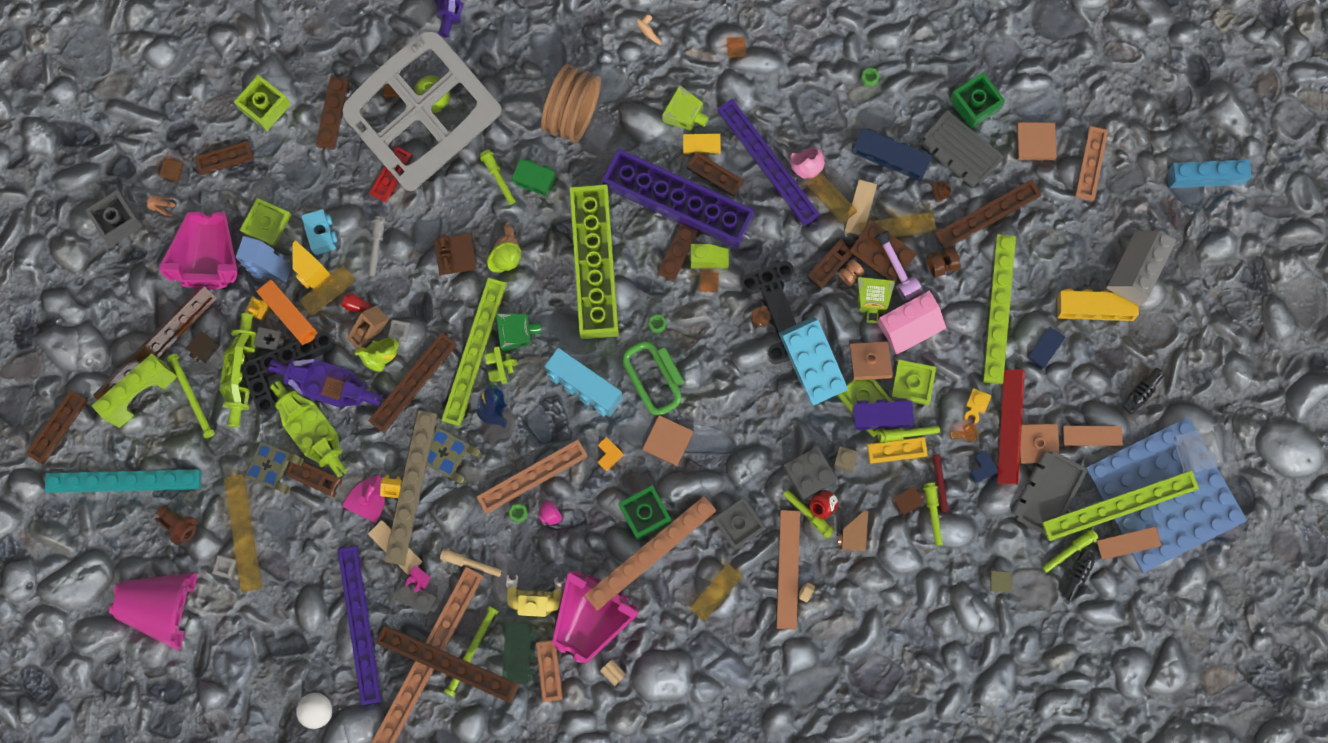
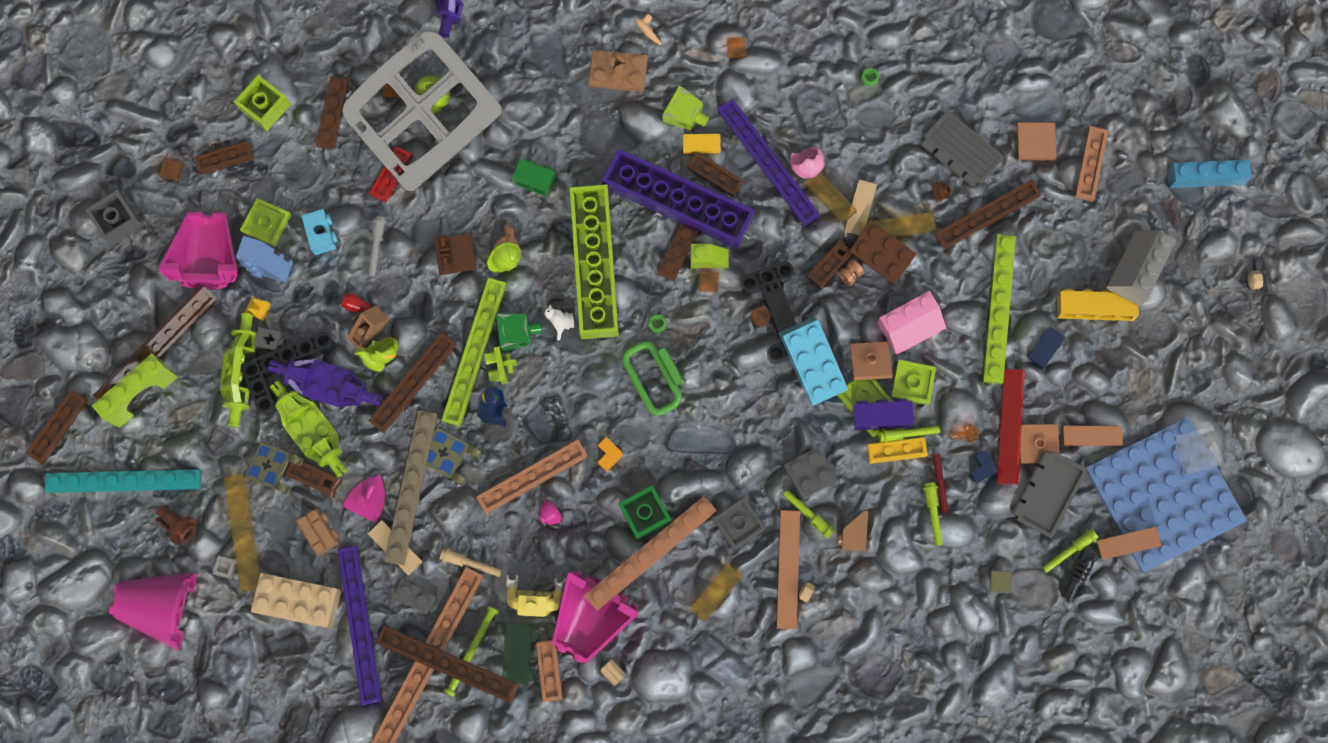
nougat piece [146,195,176,216] -> none
lime bar [166,353,215,438] -> none
dark brown brick [186,330,220,363] -> none
orange brick [256,280,317,345] -> none
yellow slope [293,240,330,291] -> none
white piece [296,693,332,729] -> none
clear yellow tile [300,265,356,316] -> none
clear orange tile [321,376,345,400] -> none
yellow tile [380,475,402,498] -> none
light grey tile [388,319,411,342] -> none
dark pink tile [406,565,431,593] -> none
lime pin [480,150,516,205] -> none
bright green tile [508,503,528,523] -> none
medium nougat wheel [541,64,601,143] -> none
medium azure brick [545,348,623,417] -> none
nougat tile [642,415,694,467] -> none
red head [809,490,838,519] -> none
dark tan brick [833,446,858,474] -> none
dark blue brick [852,128,932,182] -> none
lime torso [856,277,895,323] -> none
lavender piece [874,230,923,302] -> none
reddish brown brick [892,486,924,517] -> none
reddish brown wheel [926,246,961,278] -> none
green brick [950,72,1005,129] -> none
yellow plate [963,388,991,425] -> none
lime plate [1041,470,1199,541] -> none
black hinge [1122,368,1165,414] -> none
none -> tan brick [251,573,342,629]
none -> medium nougat brick [296,509,339,556]
none -> white animal [544,305,574,340]
none -> medium nougat plate [589,50,648,92]
none -> tan tile [1247,270,1263,290]

